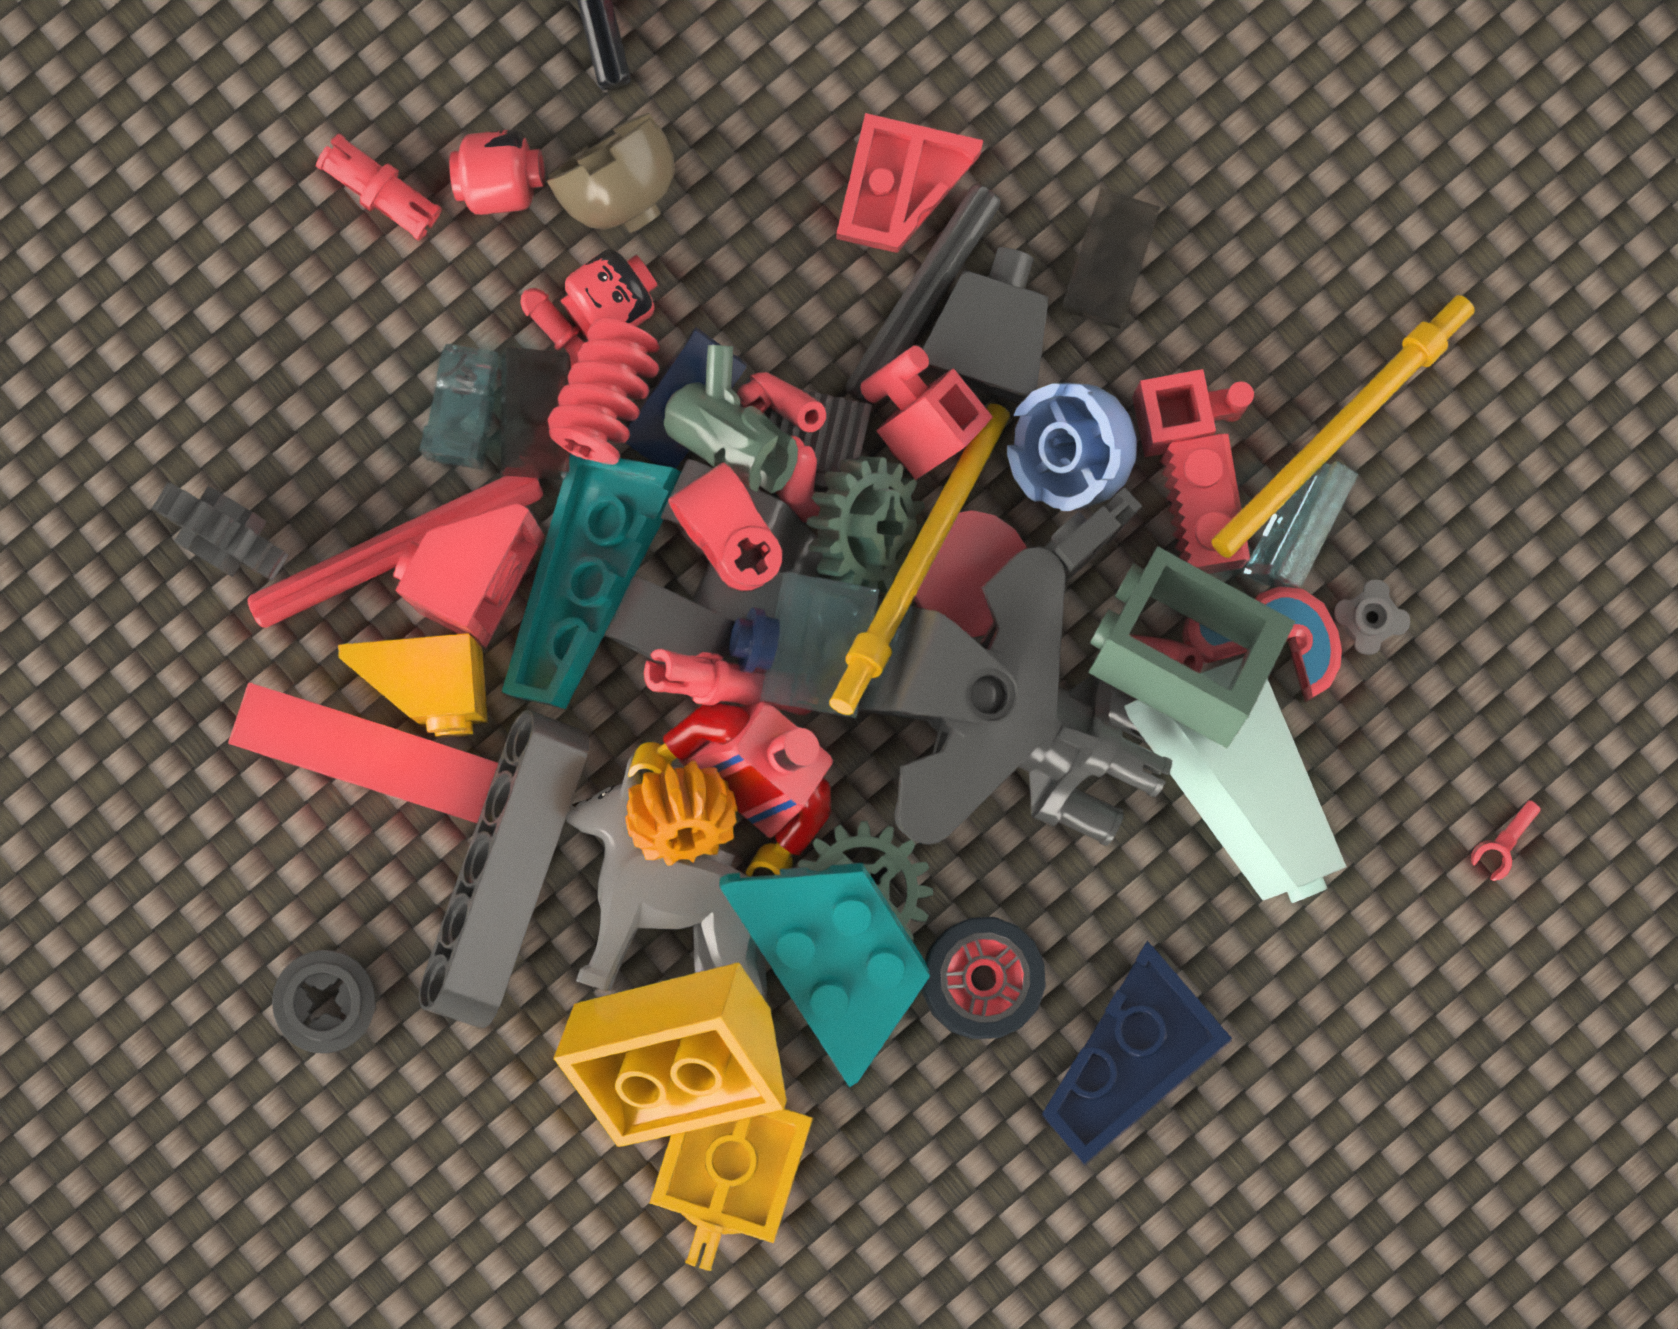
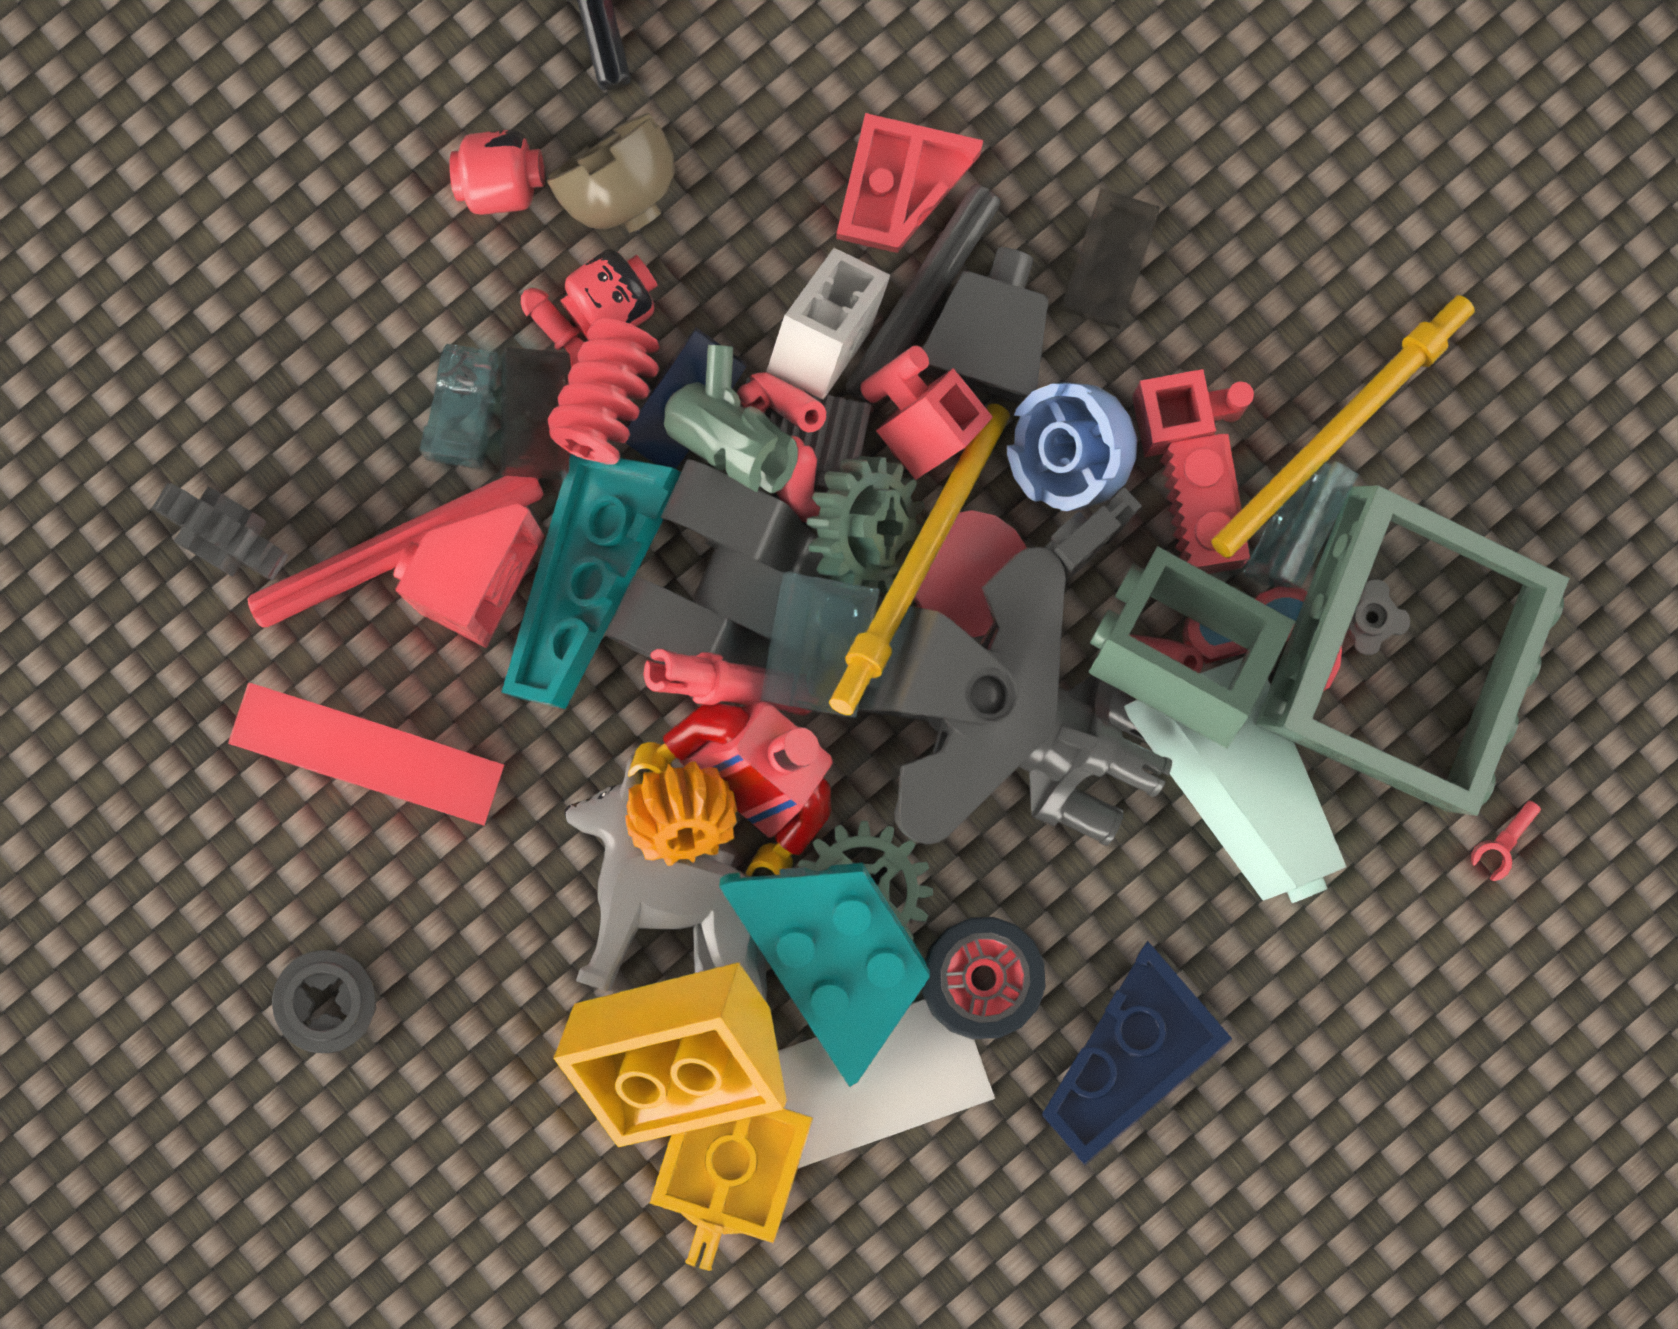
coral pin [316,134,442,241] -> none
yellow slope [338,633,488,738] -> none
beam [419,710,589,1028] -> none
coral piece [668,462,782,591] -> none
dark blue plate [729,607,780,673] -> none
none -> white brick [766,248,890,400]
none -> white sticker [778,999,995,1168]
none -> sand green window [1256,485,1570,816]

